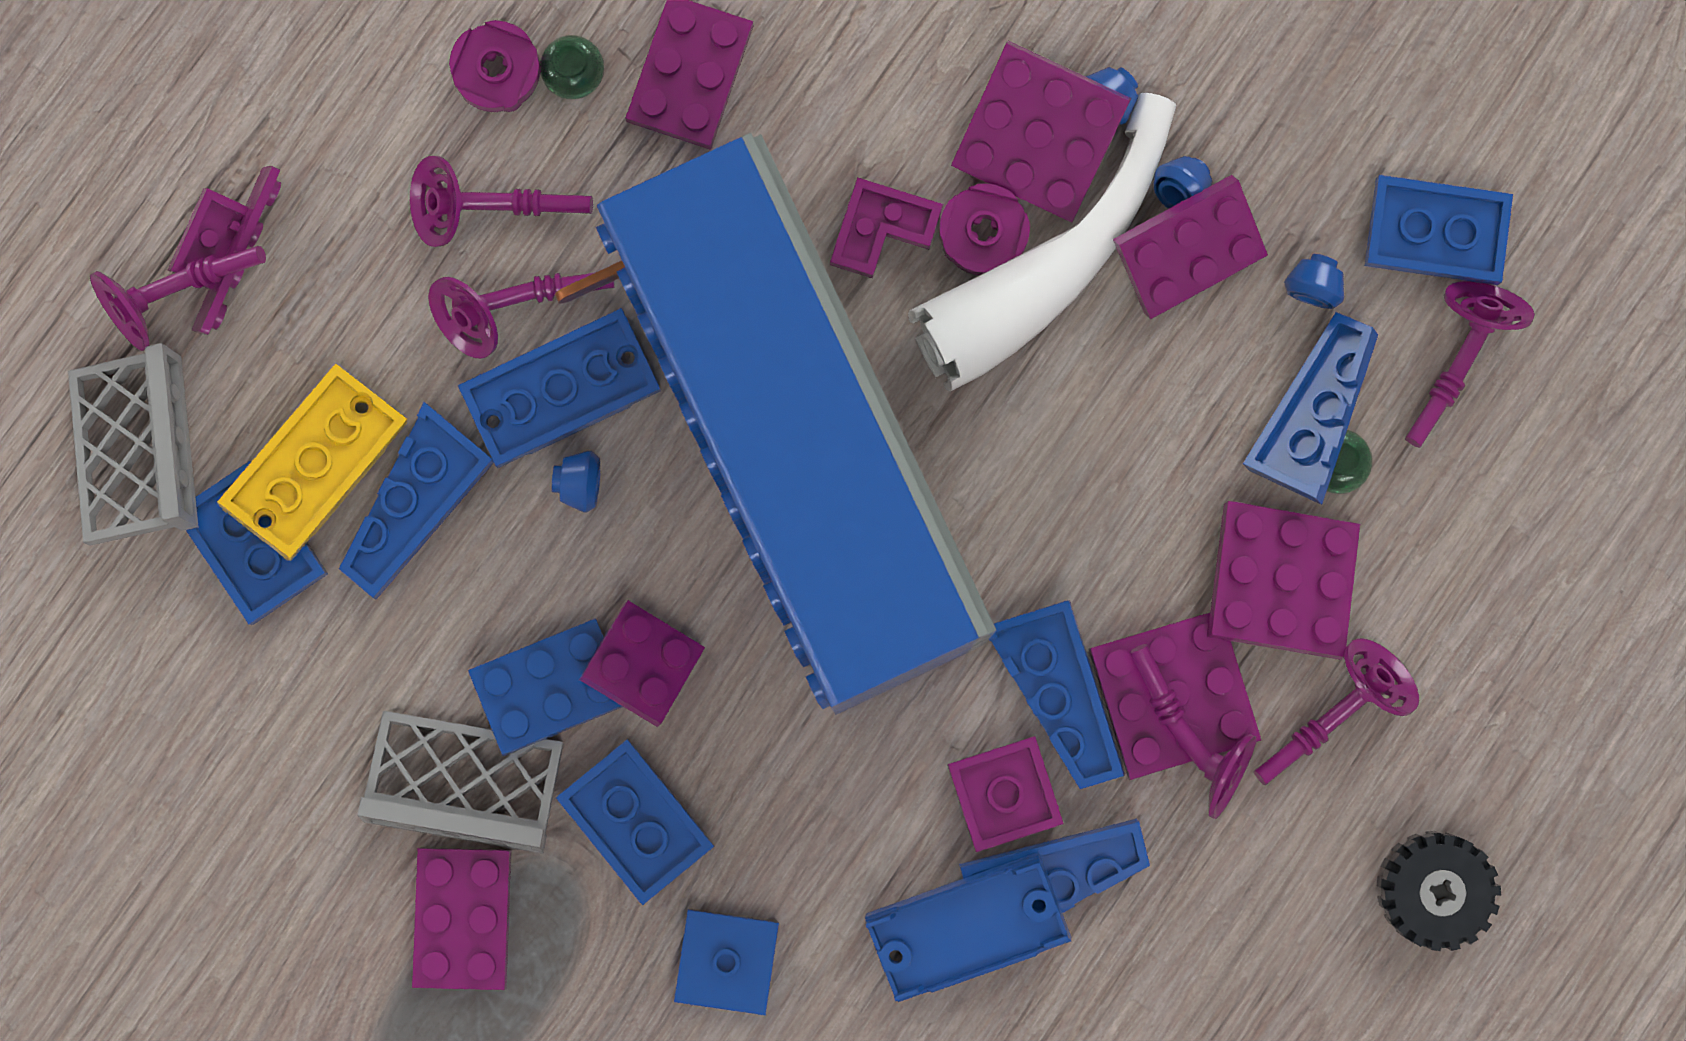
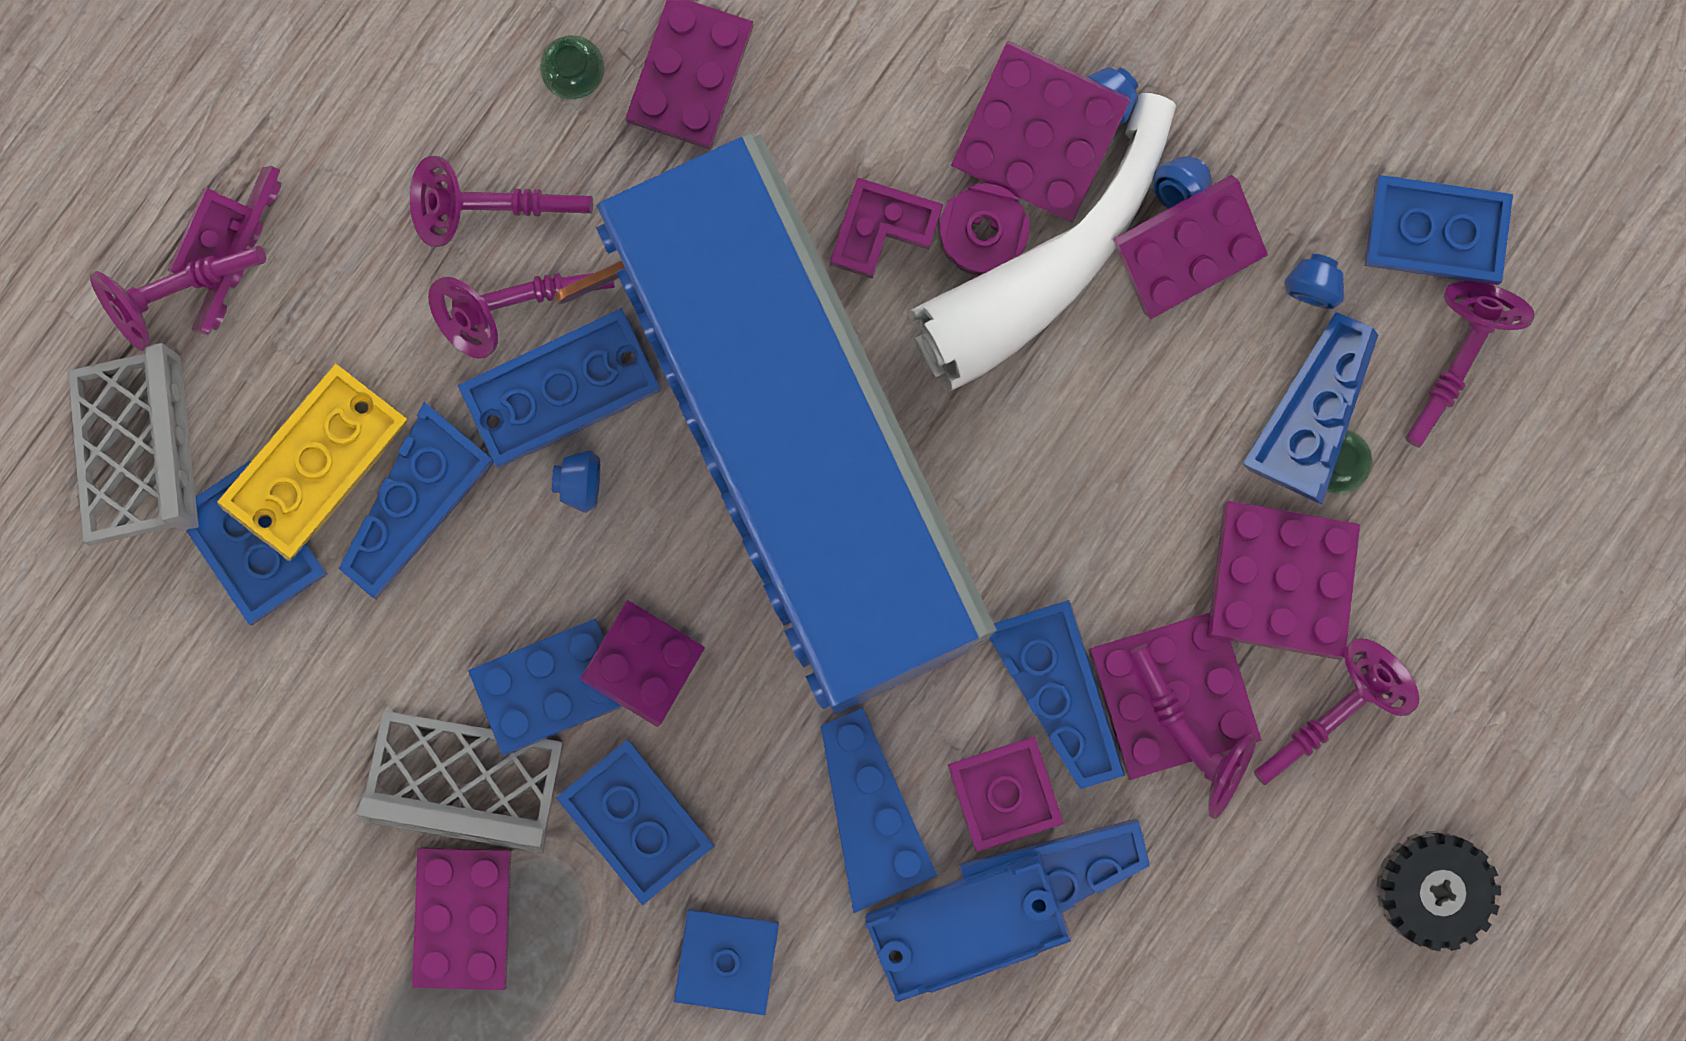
magenta plate [449,20,541,112] -> none
none -> blue wing [821,707,937,913]

